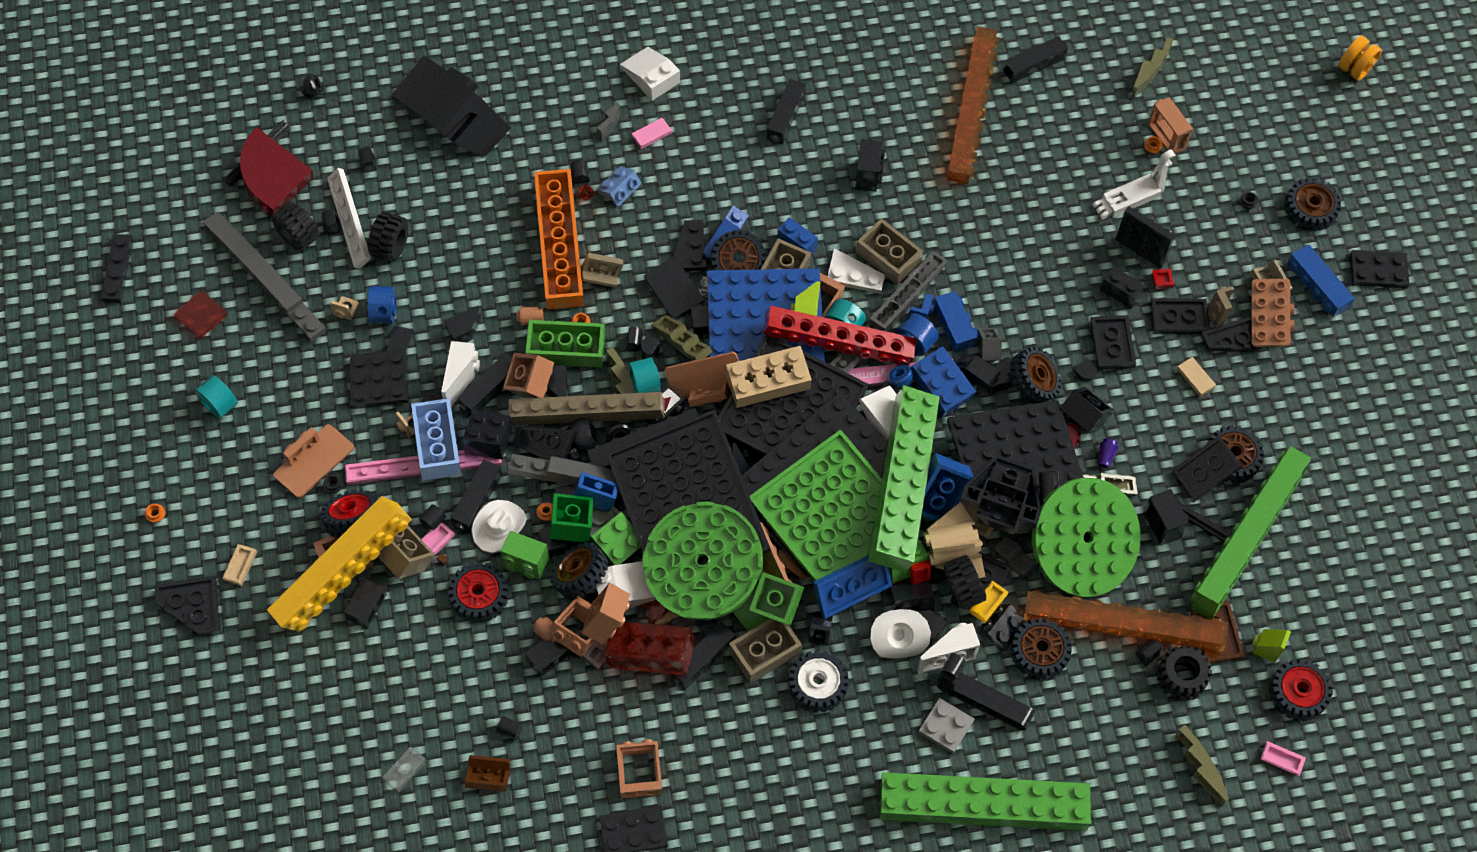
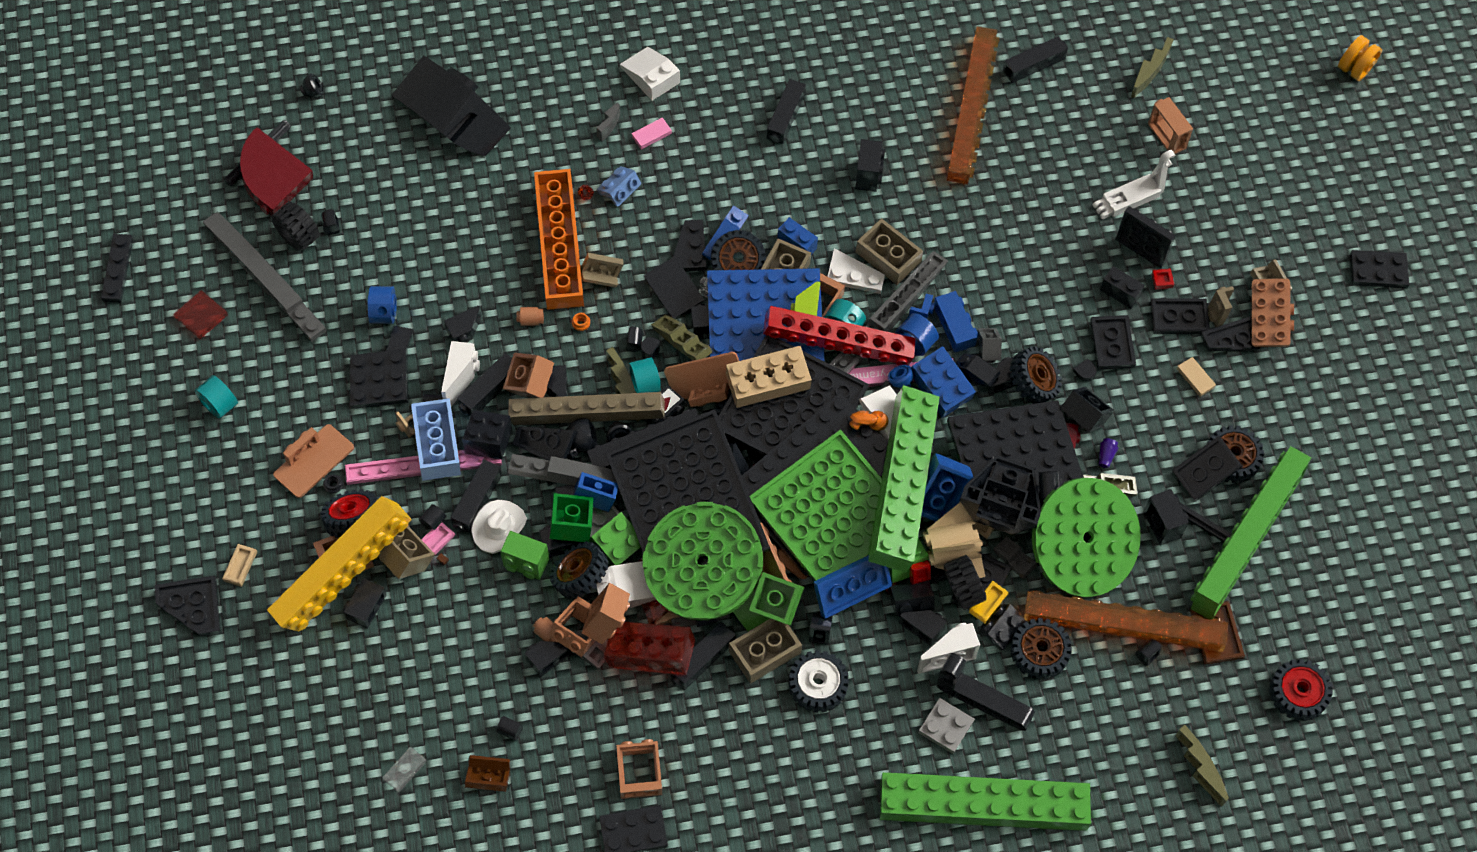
orange plate [145,503,165,523] -> none
white plate [327,168,371,269] -> none
tan bracket [330,296,359,320] -> none
black brick [358,146,377,172] -> none
black tyre [368,211,408,262] -> none
wheel [448,562,508,623] -> none
bright green brick [526,320,605,368] -> none
orange plate [537,502,552,522] -> none
black brick [570,160,590,184] -> none
white hat [870,609,931,658] -> none
orange plate [1144,136,1162,154] -> none
black tyre [1157,645,1212,701] -> none
black plate [1239,191,1258,209] -> none
lime slope [1252,629,1291,663] -> none
bright pink tile [1260,741,1306,776] -> none
wheel [1284,178,1342,231] -> none
blue brick [1287,244,1355,318] -> none
none -> orange arm [850,410,889,431]

